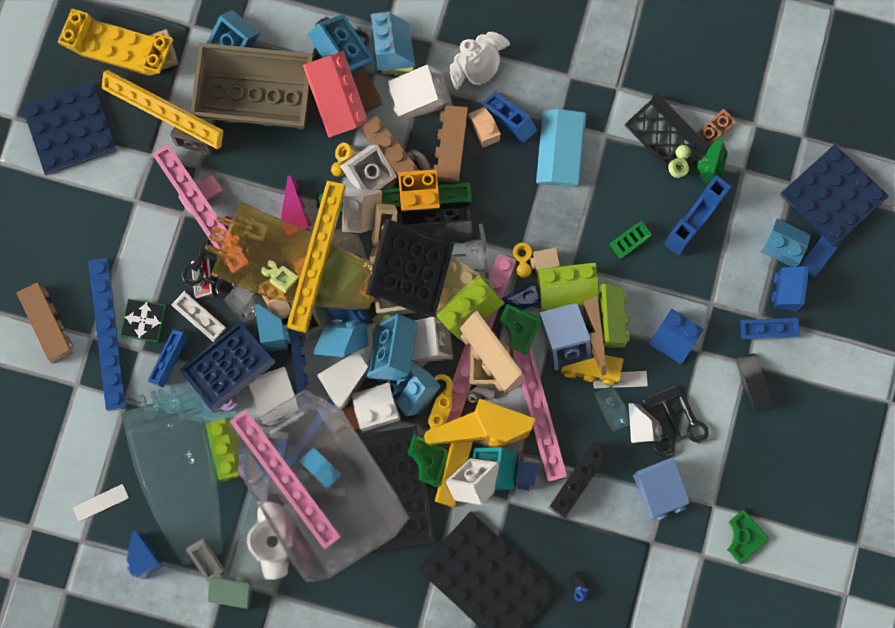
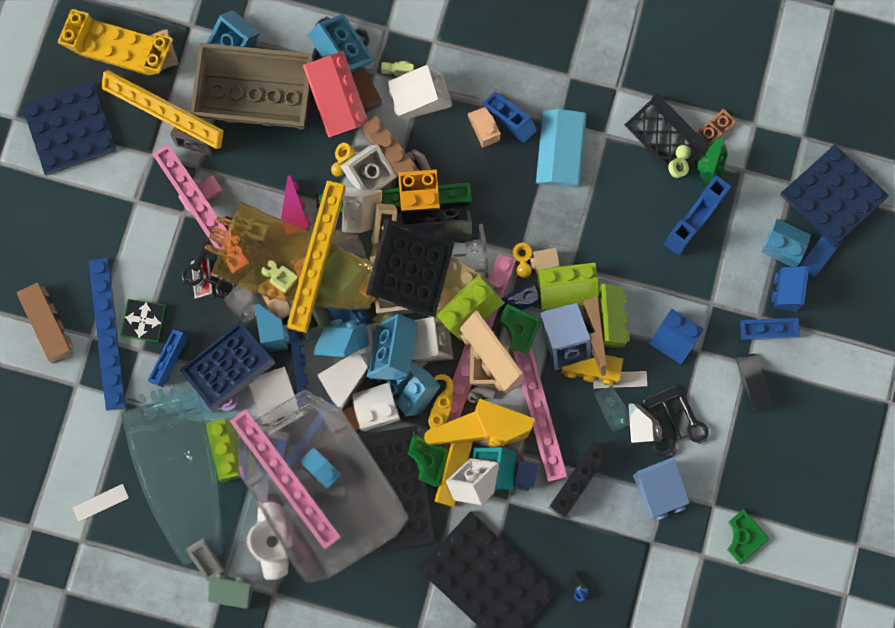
blue slope [127,531,164,579] -> none
white tile [172,291,227,342] -> none
dark azure slope [371,12,415,70] -> none
medium nougat brick [433,105,468,184] -> none
white piece [450,32,510,90] -> none
green slope [609,221,652,259] -> none

